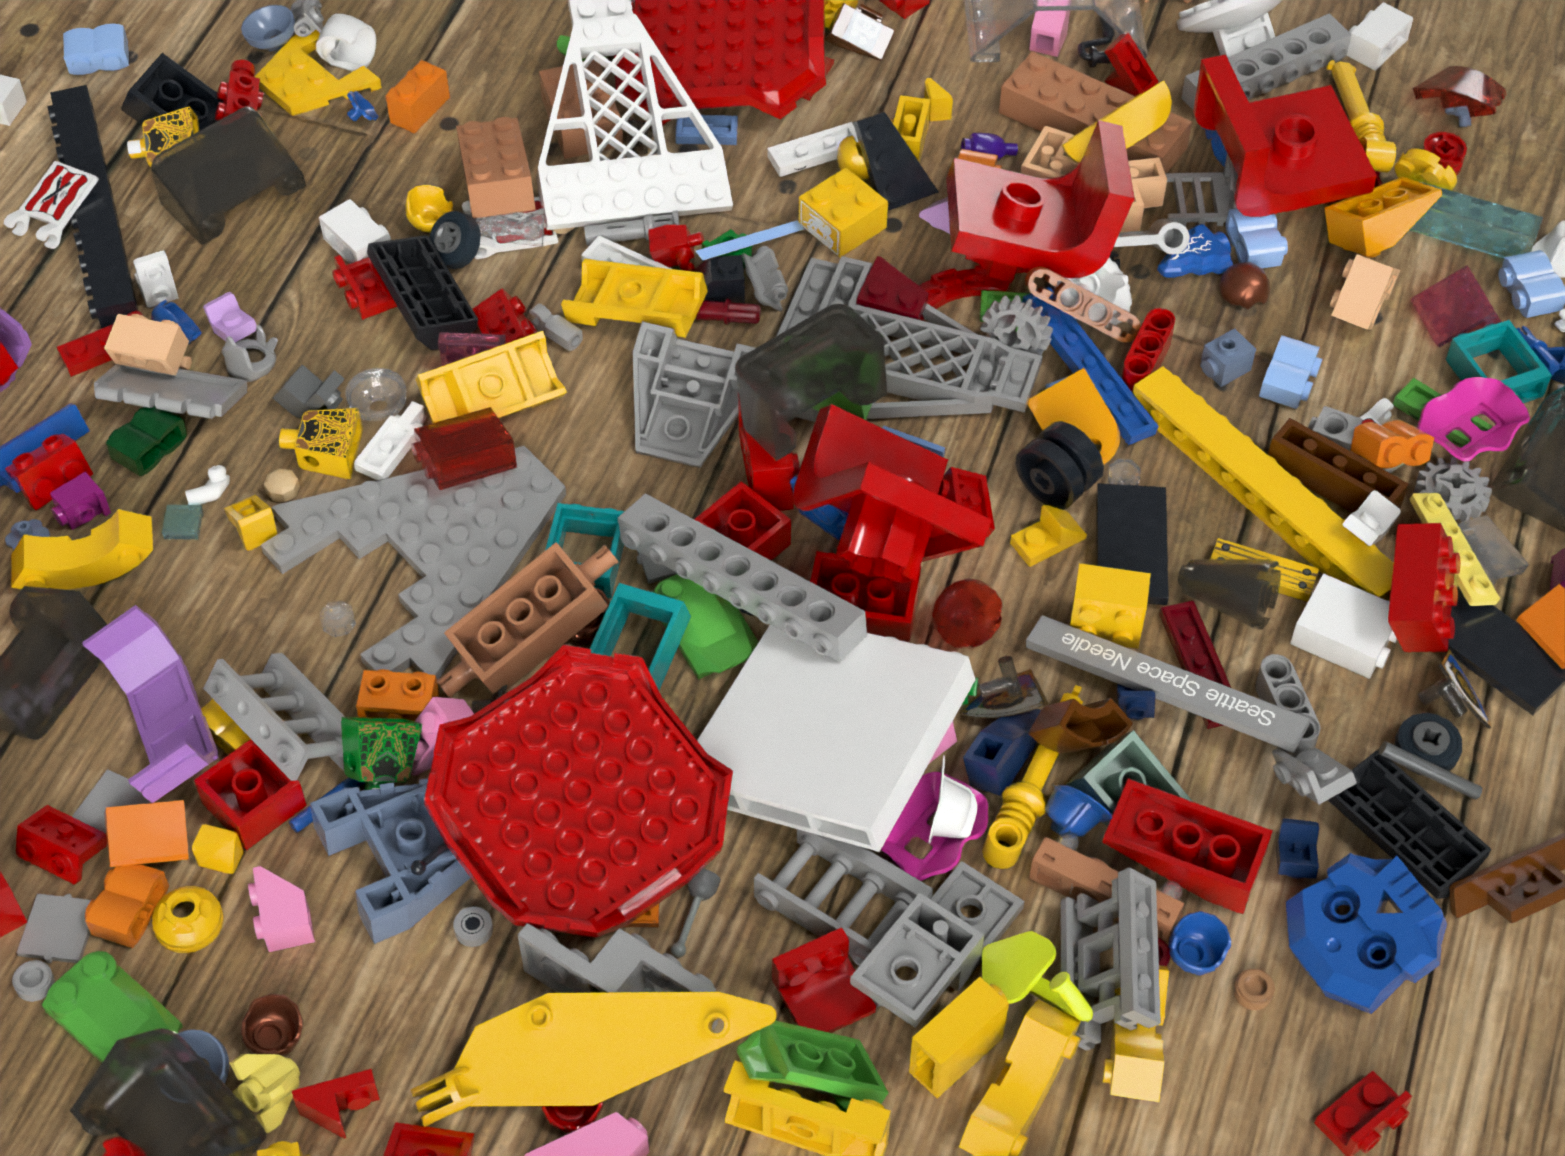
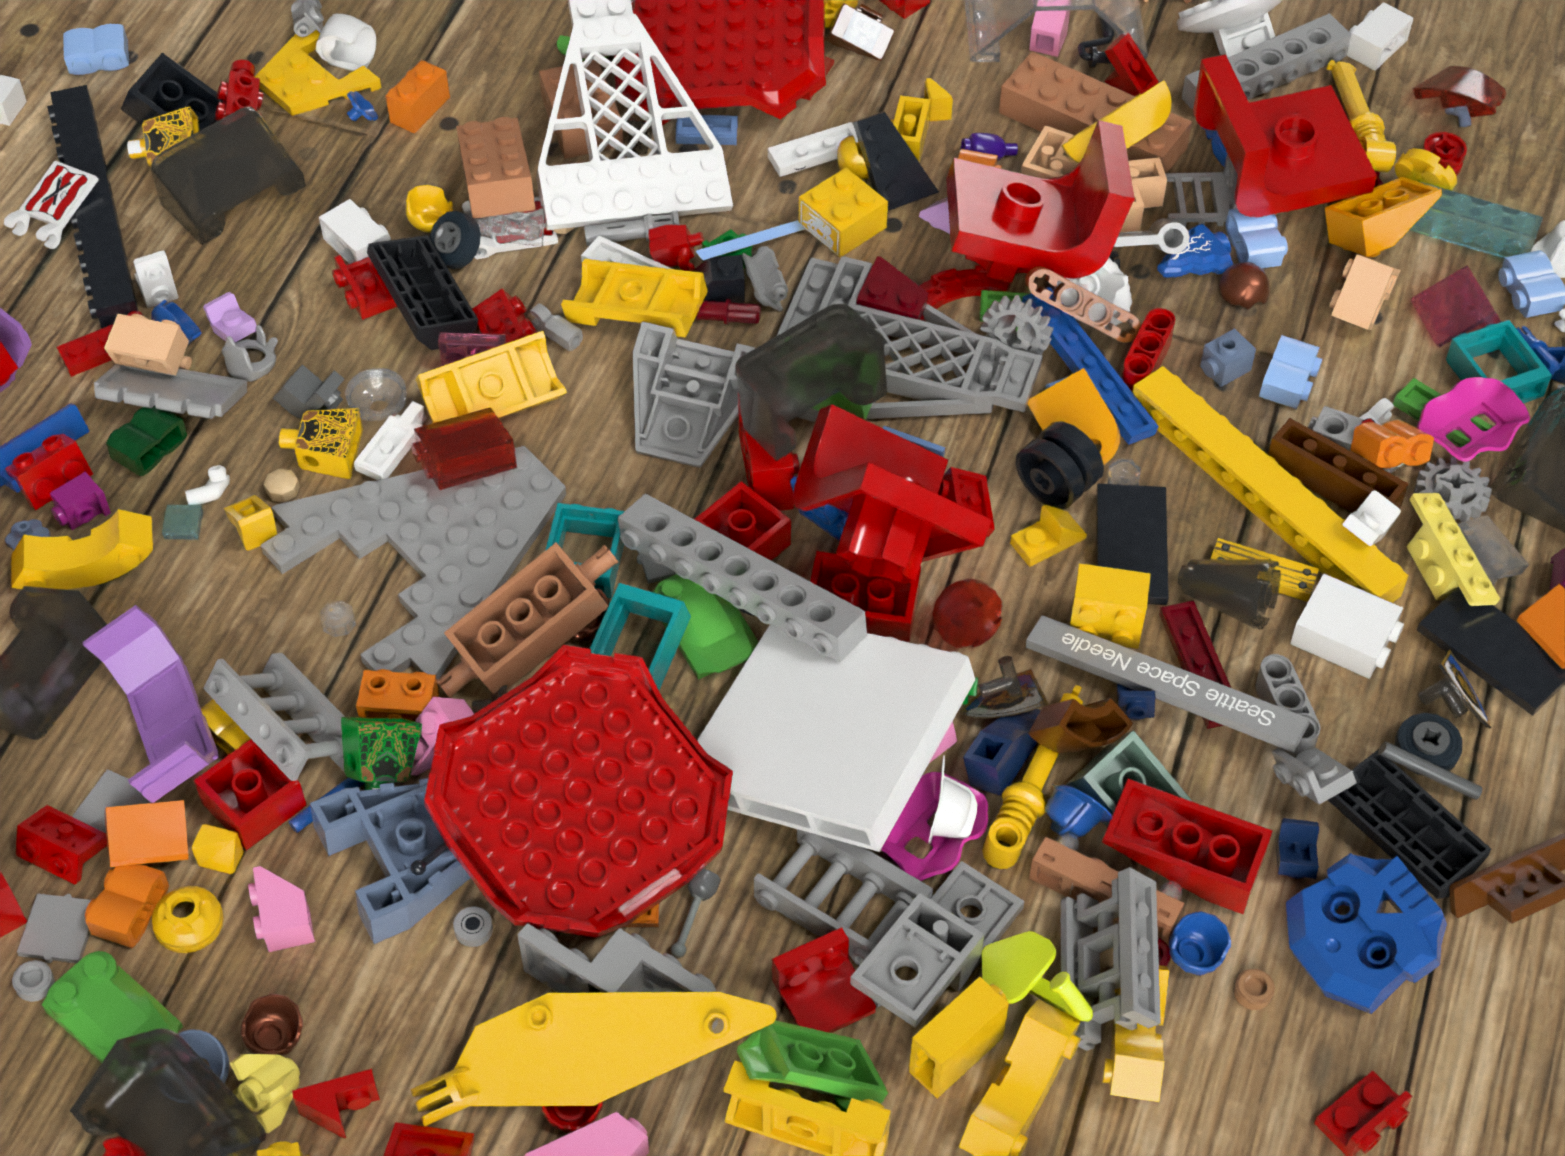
sand blue piece [241,5,295,51] -> none
red brick [1388,523,1461,652] -> none

